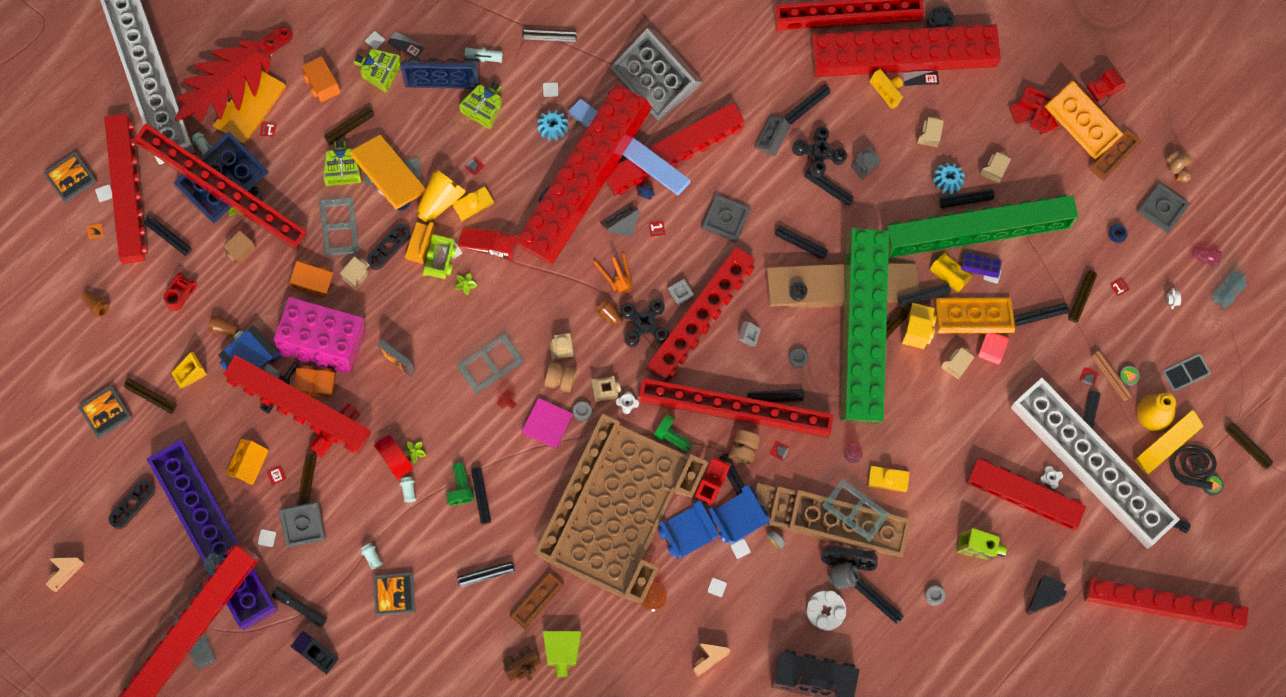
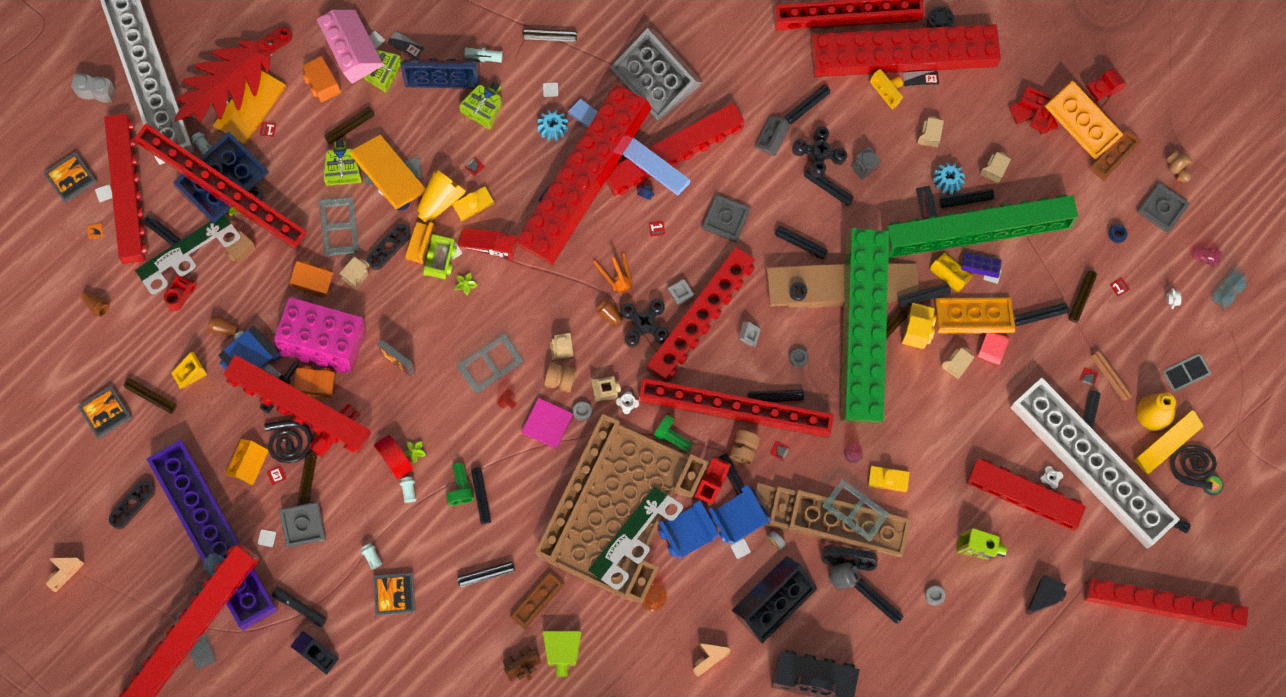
dark grey slope [600,203,640,237] -> none
white sticker [708,578,727,597] -> none
white plate [806,591,846,631] -> none
tile [1119,366,1140,386] -> none
dark brown axle [1225,423,1273,469] -> none
none -> light grey brick [71,73,115,103]
none -> piece [134,215,240,294]
none -> black piece [264,419,313,464]
none -> bright pink slope [316,10,384,84]
none -> piece [588,487,683,590]
none -> black slope [731,556,817,644]
none -> black sticker [916,186,937,220]

